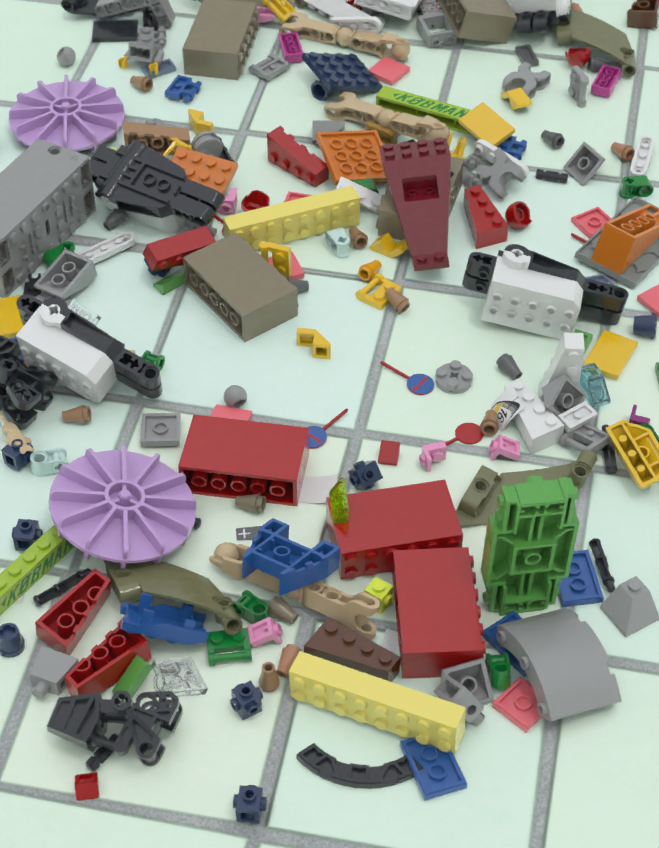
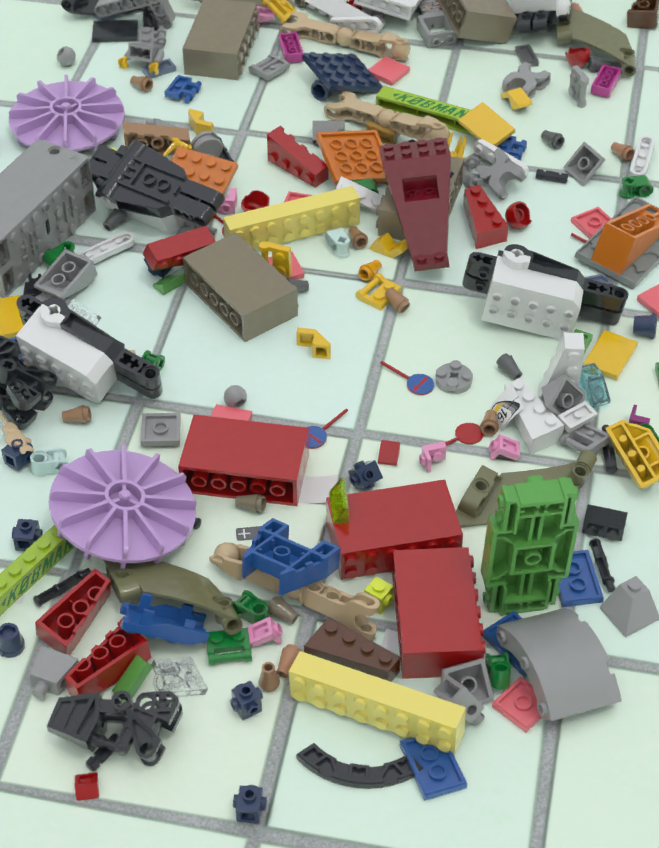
none -> black brick [582,504,628,541]

